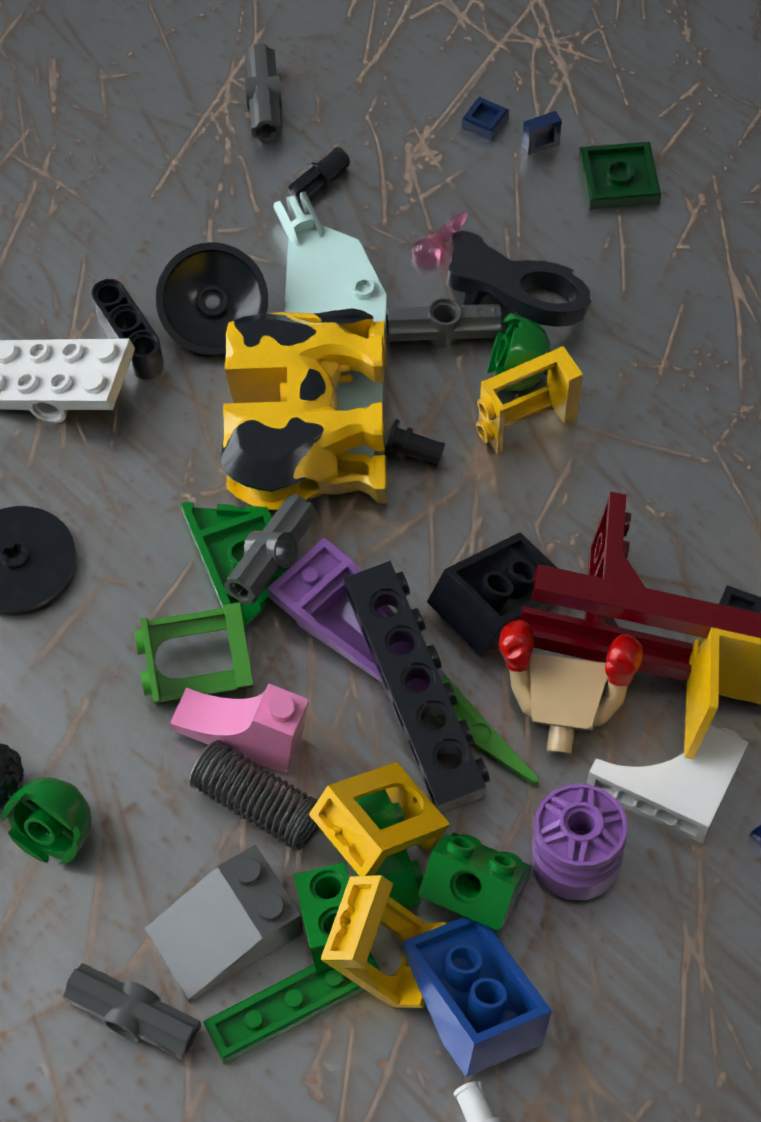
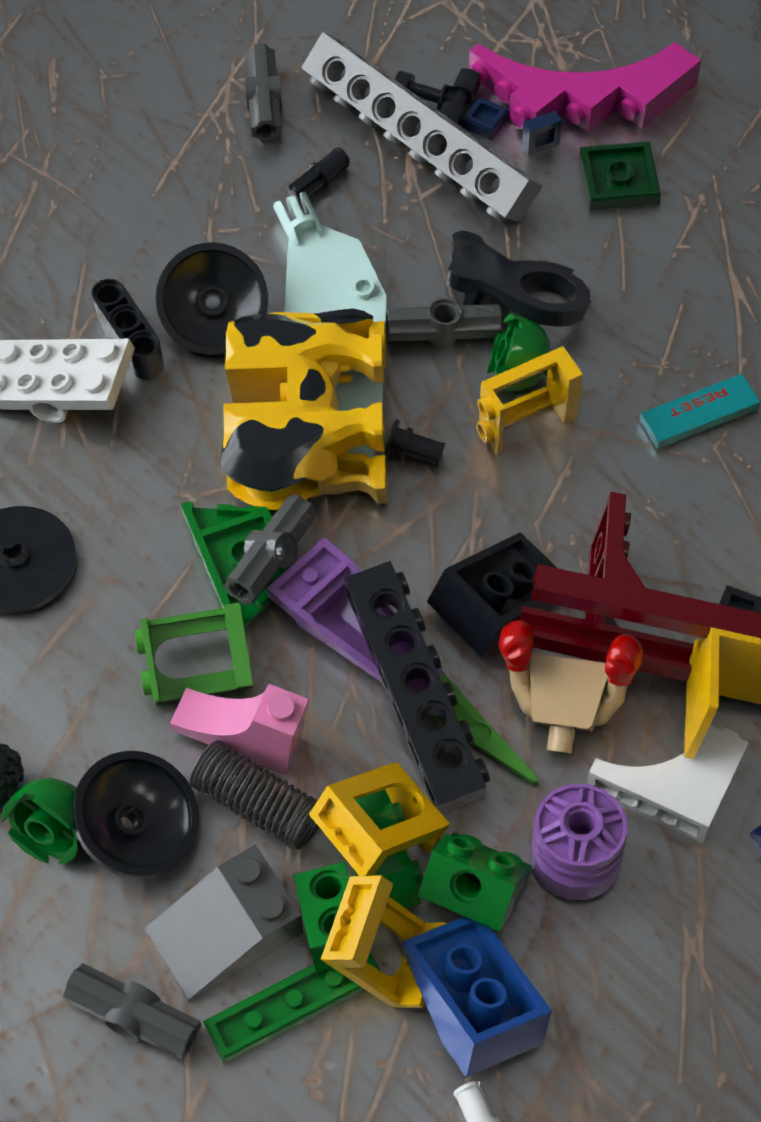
clear pink bar [411,212,468,266] -> none
none -> black dish [72,751,199,879]
none -> light grey brick [301,32,543,223]
none -> black bar [395,68,481,126]
none -> dark pink arch [469,42,701,133]
none -> teal tile [639,374,761,449]

